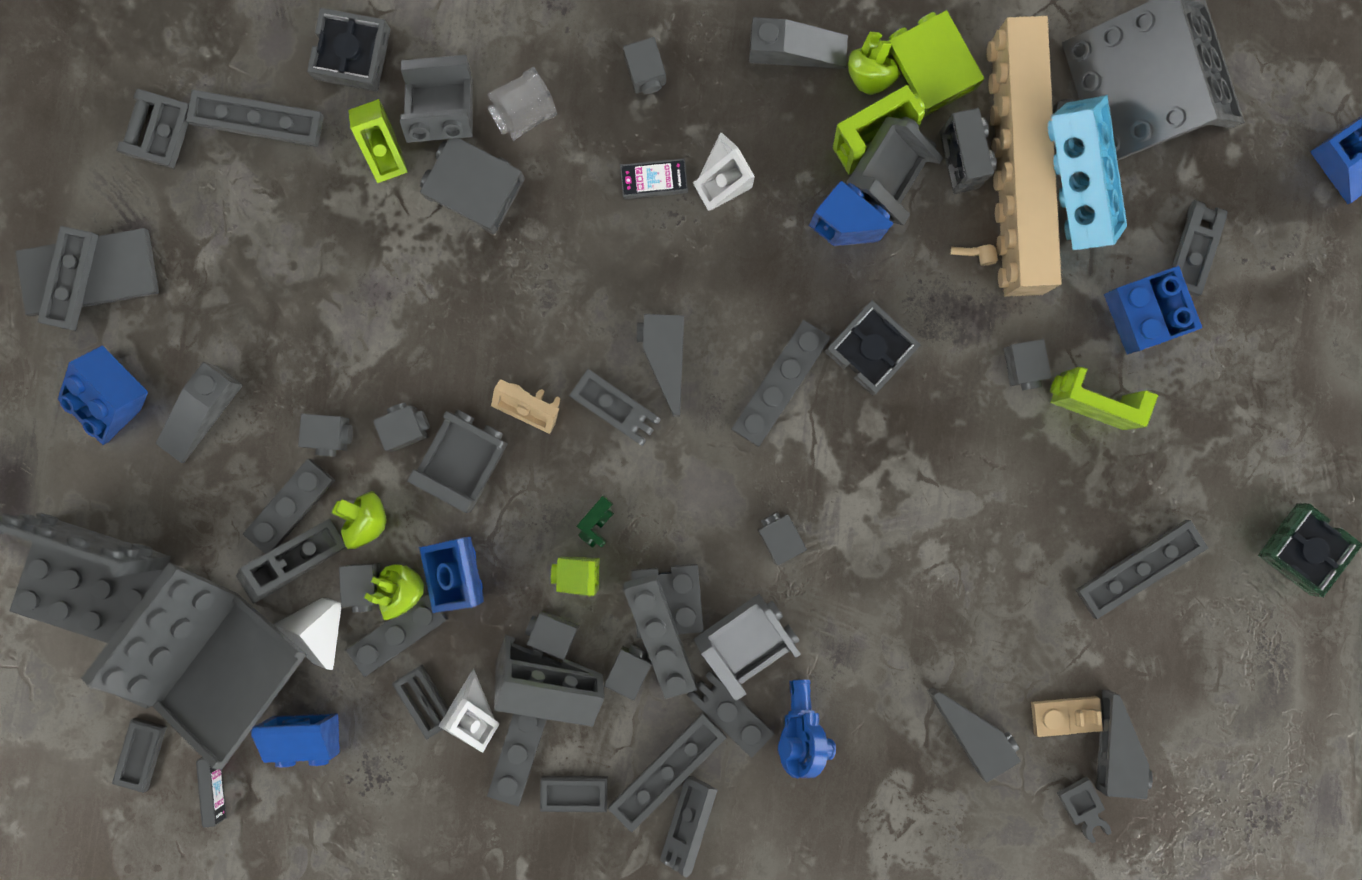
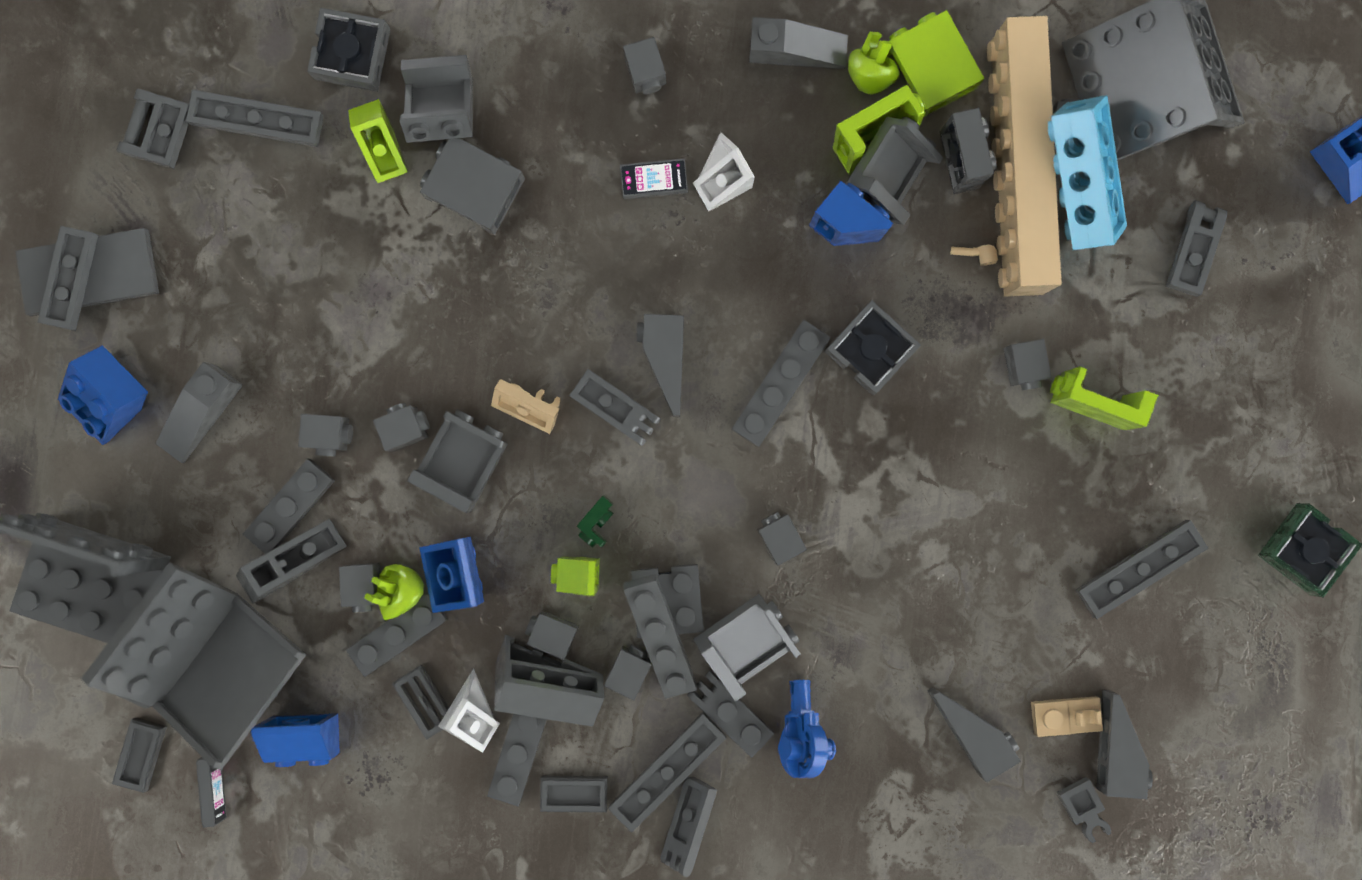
white slope [273,598,341,670] -> none
lime piece [331,491,386,549] -> none
clear hips [488,67,558,141] -> none
blue slope [1104,266,1203,355] -> none

